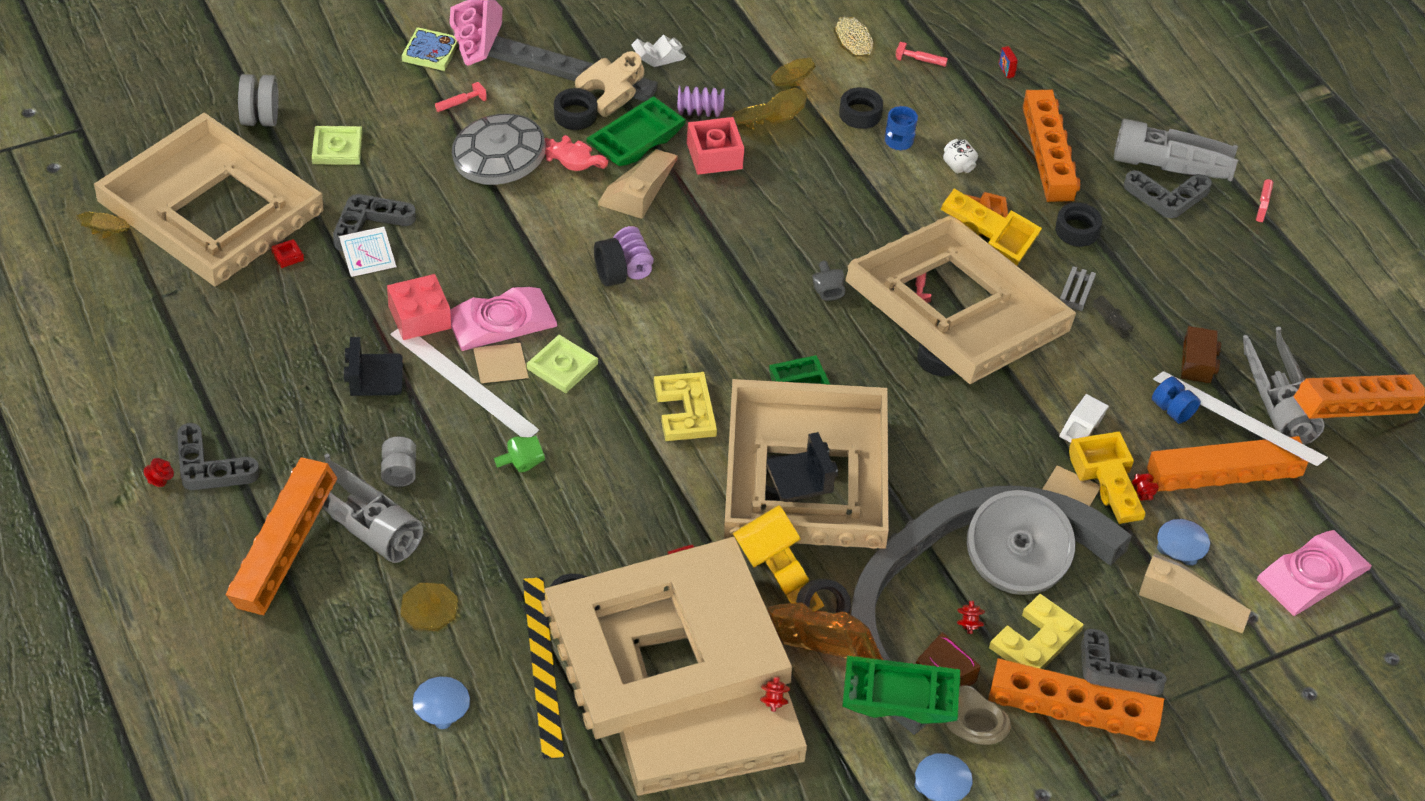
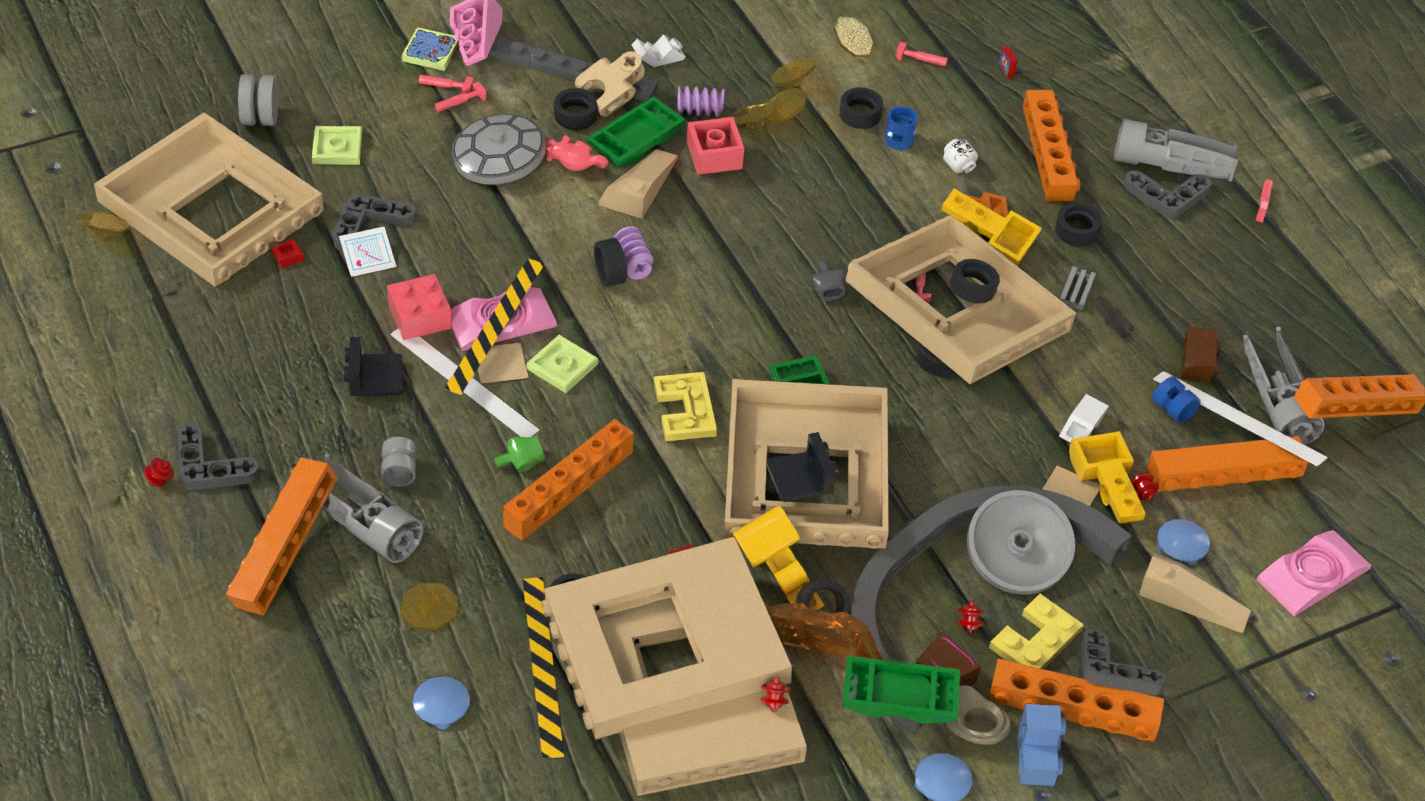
none -> coral piece [419,75,474,94]
none -> sticker [444,259,544,395]
none -> orange brick [503,419,634,541]
none -> black tyre [950,259,1000,304]
none -> medium blue brick [1017,704,1066,786]

